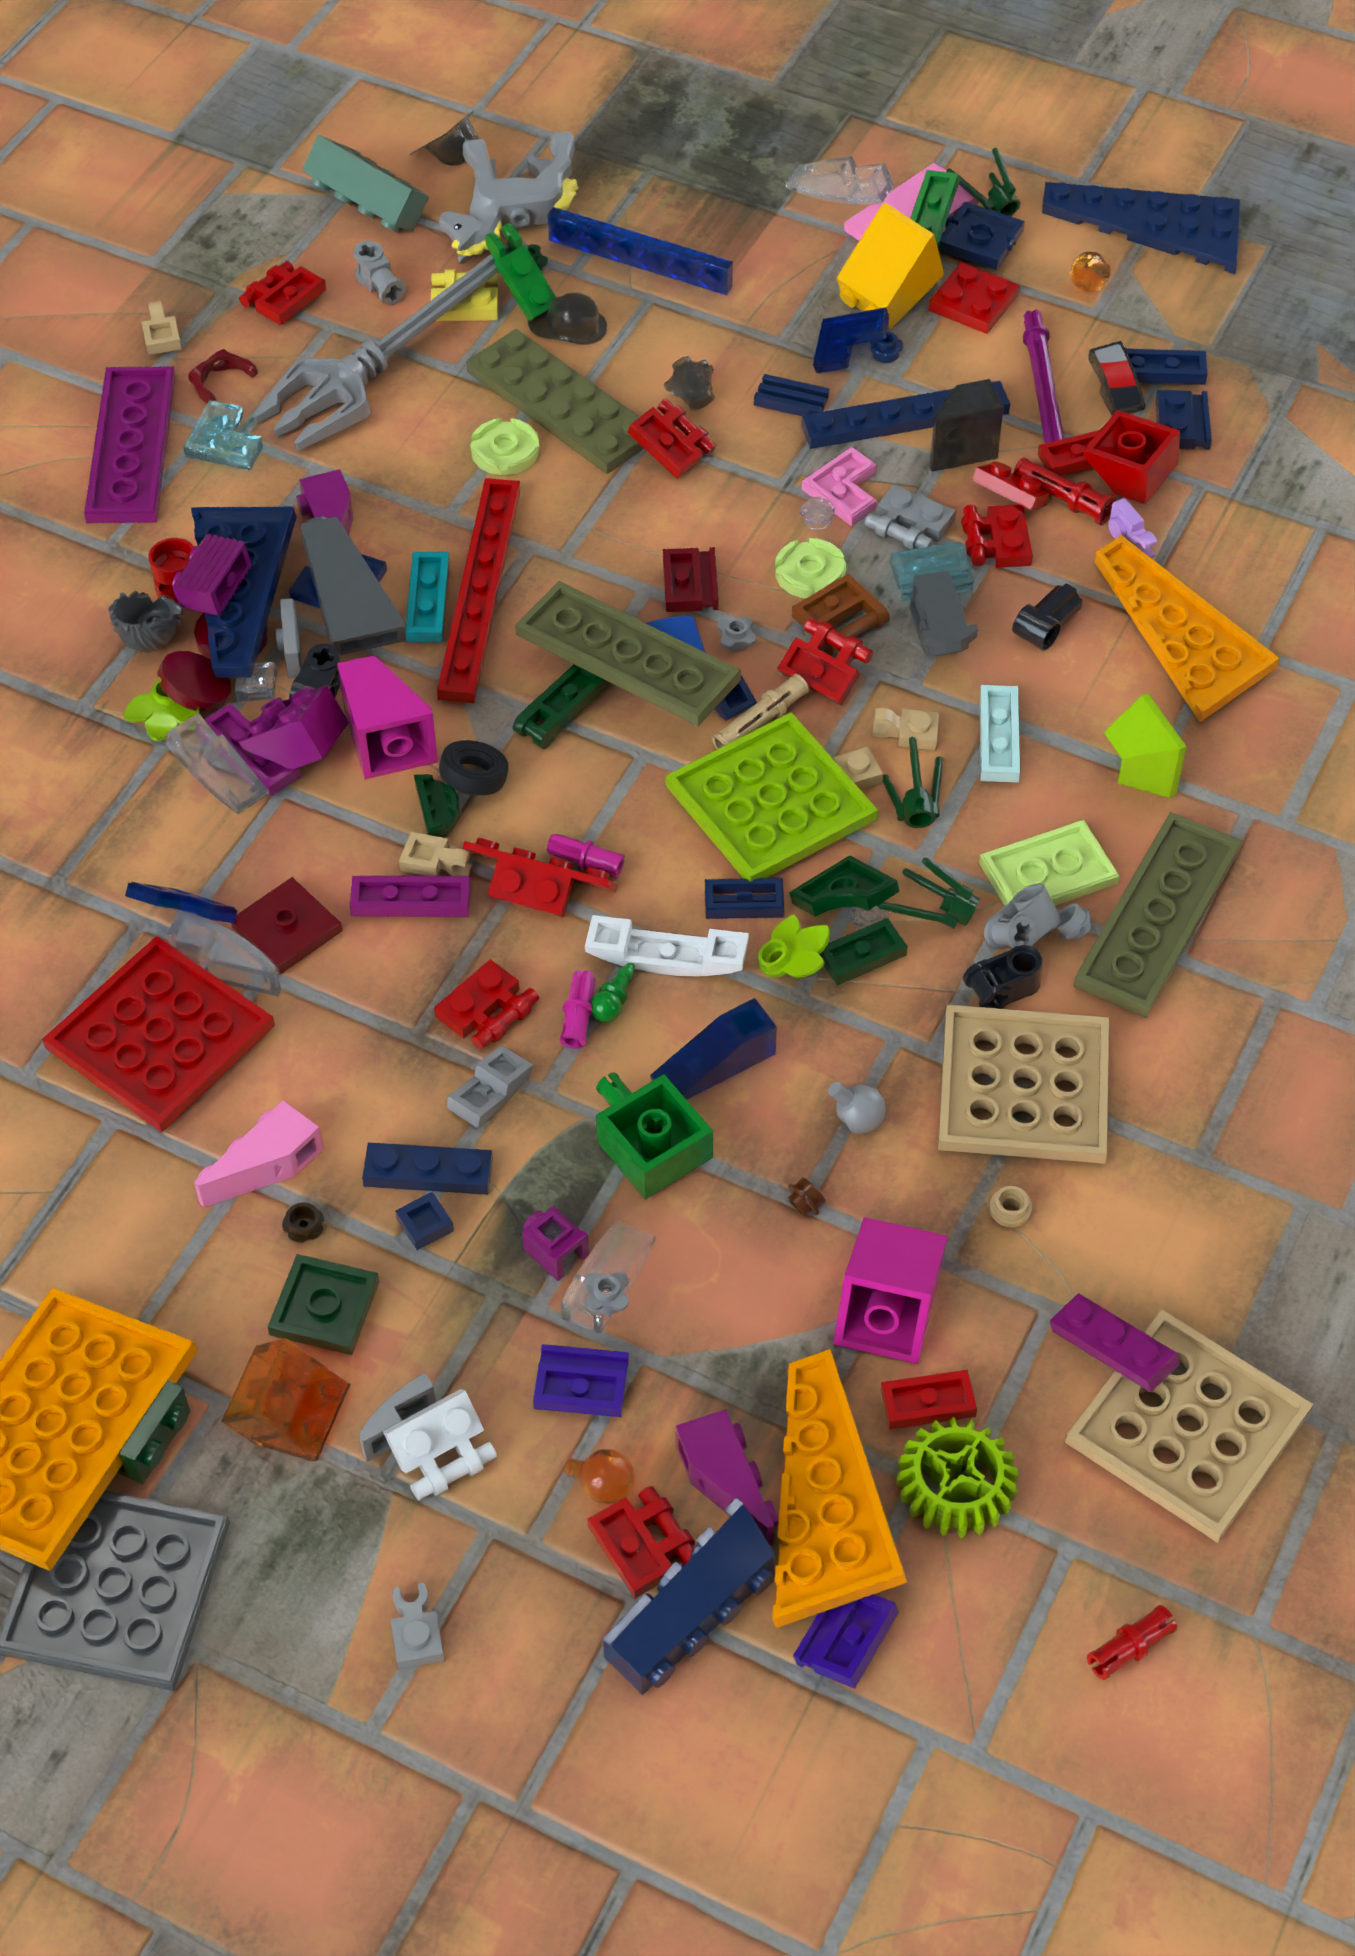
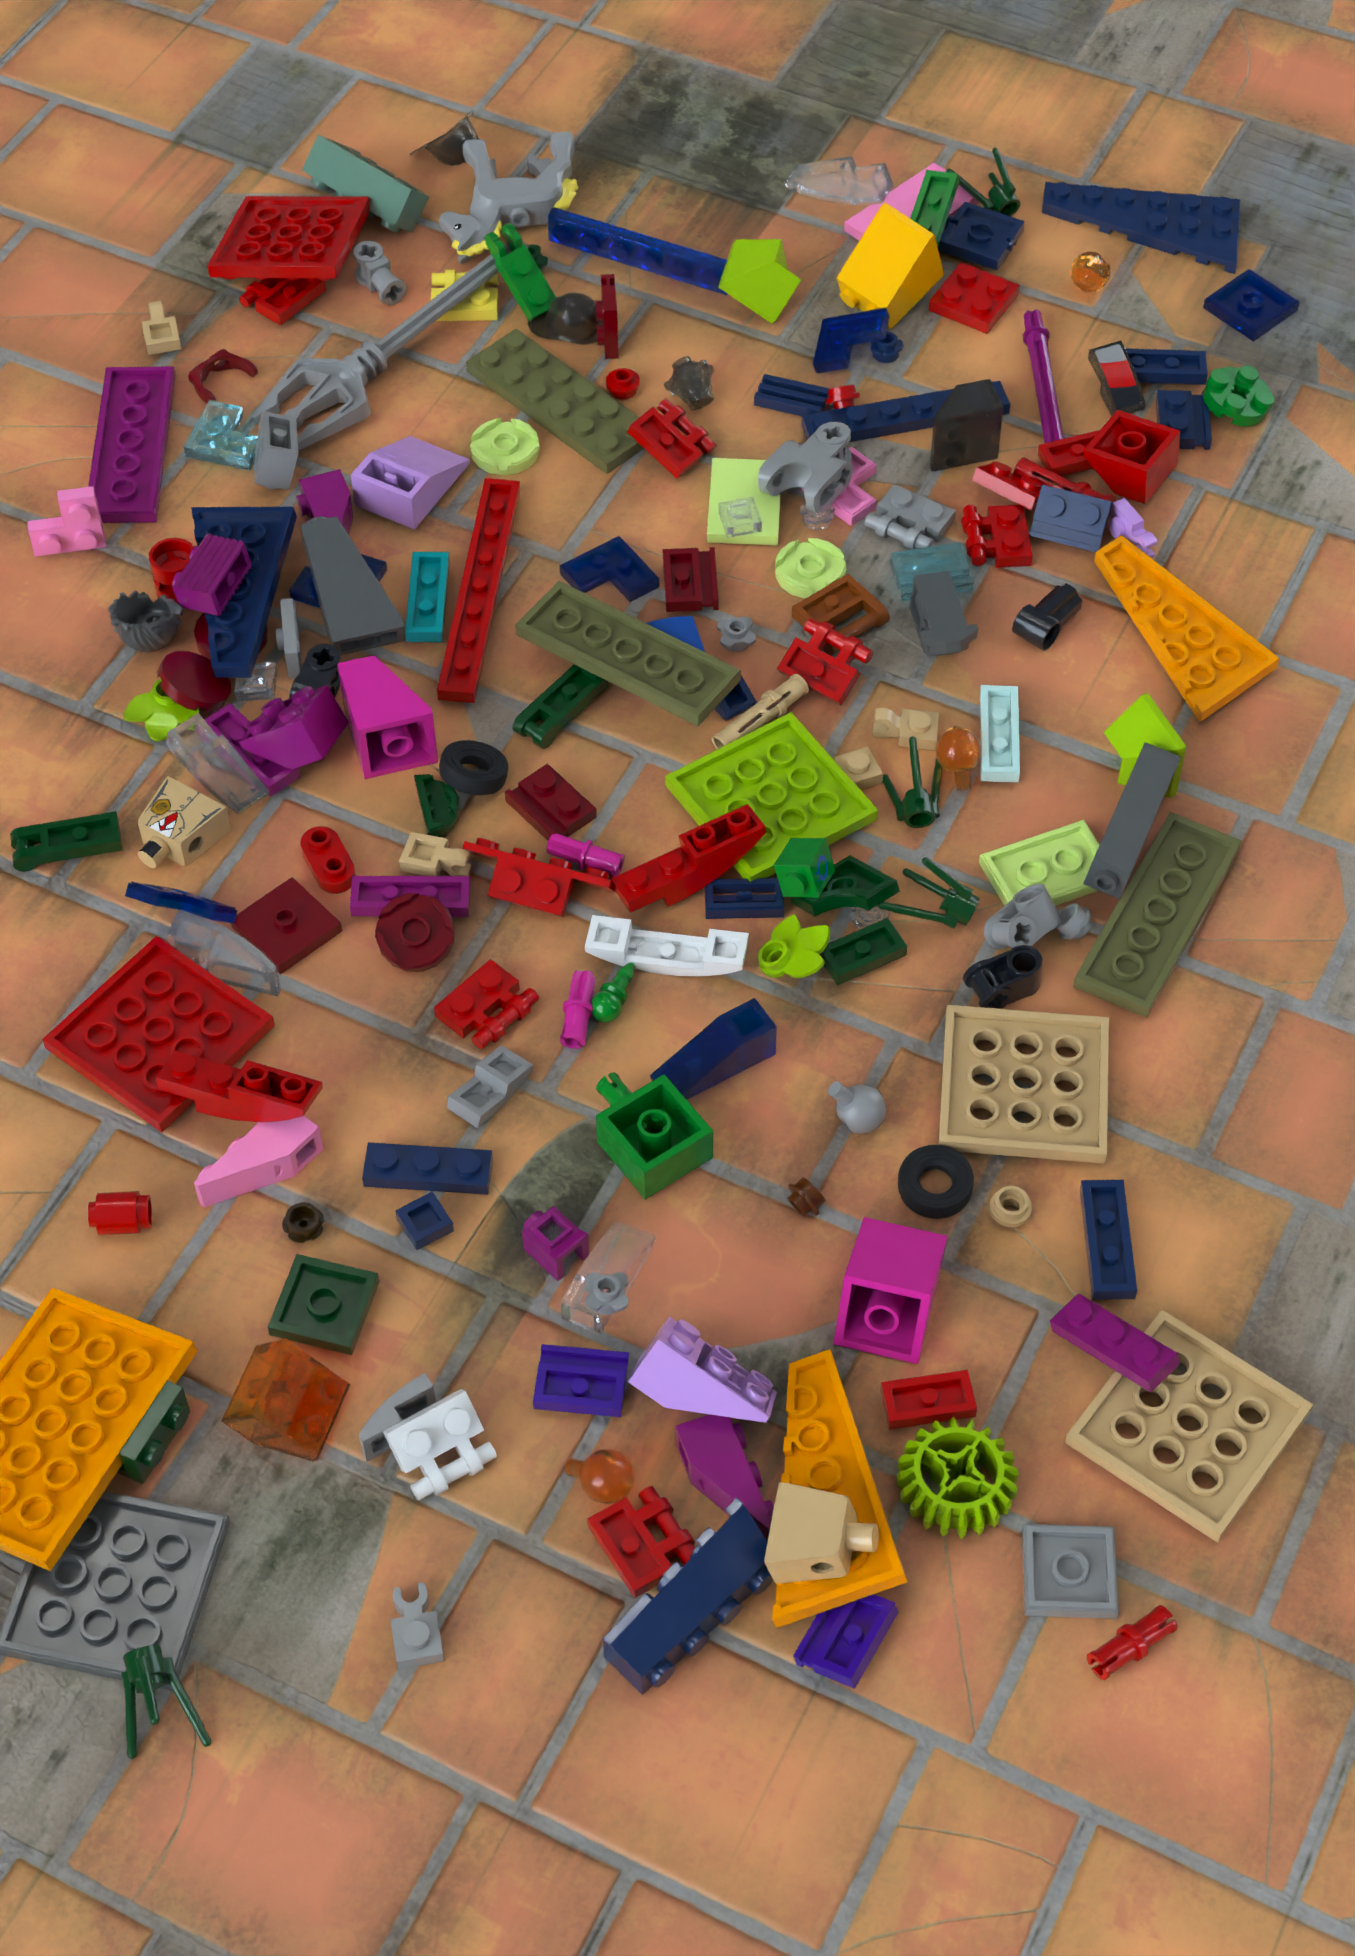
none -> dark green plate [10,811,123,872]
none -> bright pink plate [28,486,106,556]
none -> red brick [88,1191,152,1235]
none -> dark green plant [121,1645,212,1759]
none -> tan torso [138,776,231,868]
none -> red slope [156,1050,323,1122]
none -> red plate [207,196,370,281]
none -> light grey slope [254,411,298,490]
none -> red plate [300,826,356,894]
none -> lavender slope [351,436,470,530]
none -> dark red tile [375,893,455,972]
none -> dark red plate [505,763,597,840]
none -> clear blue tile [560,536,660,602]
none -> dark red plate [595,274,619,359]
none -> red plate [606,368,640,400]
none -> red slope [611,804,766,913]
none -> lavender slope [628,1317,777,1423]
none -> yellowish green tile [707,458,781,545]
none -> lime slope [718,239,801,324]
none -> clear plate [719,497,762,538]
none -> light grey piece [758,422,853,513]
none -> tan torso [764,1482,879,1583]
none -> green brick [774,838,835,898]
none -> red plate [826,385,860,409]
none -> black tyre [898,1145,974,1219]
none -> clear orange piece [936,726,982,791]
none -> light grey tile [1022,1524,1119,1619]
none -> dark blue plate [1029,485,1113,552]
none -> dark blue plate [1080,1180,1137,1300]
none -> dark grey slope [1083,742,1181,899]
none -> clear blue tile [1203,269,1299,342]
none -> green plate [1203,365,1275,426]

